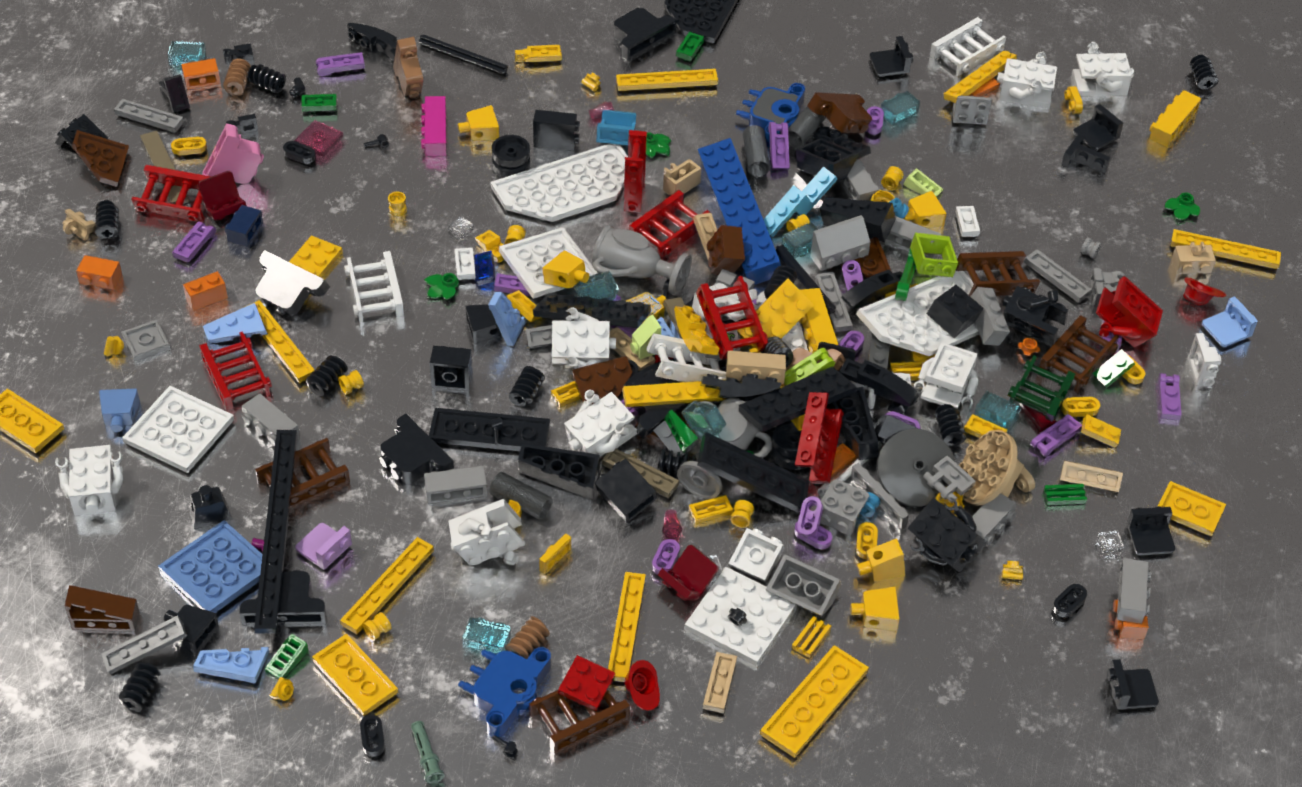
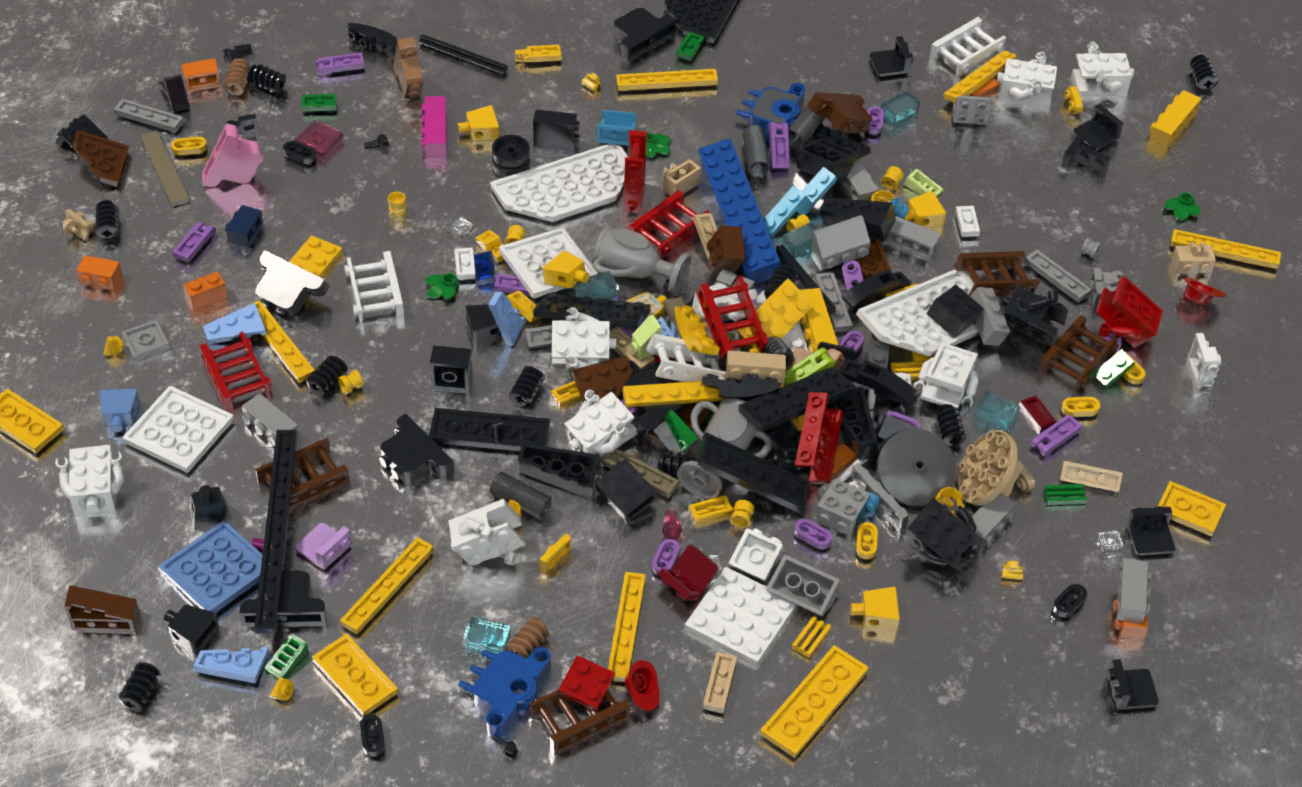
light grey plate [101,615,187,674] -> none
red fence [131,165,211,222] -> none
clear light blue brick [168,41,206,67] -> none
dark red bracket [198,171,247,220] -> none
black arm [289,77,305,98] -> none
yellow wheel [362,612,392,641] -> none
sand green pin [410,721,444,784] -> none
light grey brick [424,466,487,504] -> none
clear pink cone [588,101,614,120] -> none
clear light blue brick [681,401,726,436] -> none
black plate [727,608,747,627] -> none
medium lavender plate [797,496,823,537] -> none
yellow torso [856,538,905,582] -> none
green piece [895,249,916,301] -> none
lime window [910,232,958,278] -> none
light grey plate [923,456,976,503] -> none
yellow plate [964,414,1007,438] -> none
dark green fence [1007,355,1076,422] -> none
orange plate [1018,338,1040,356] -> none
yellow plate [1081,414,1121,448] -> none
medium lavender plate [1158,373,1182,420] -> none
light blue bracket [1202,296,1258,347] -> none

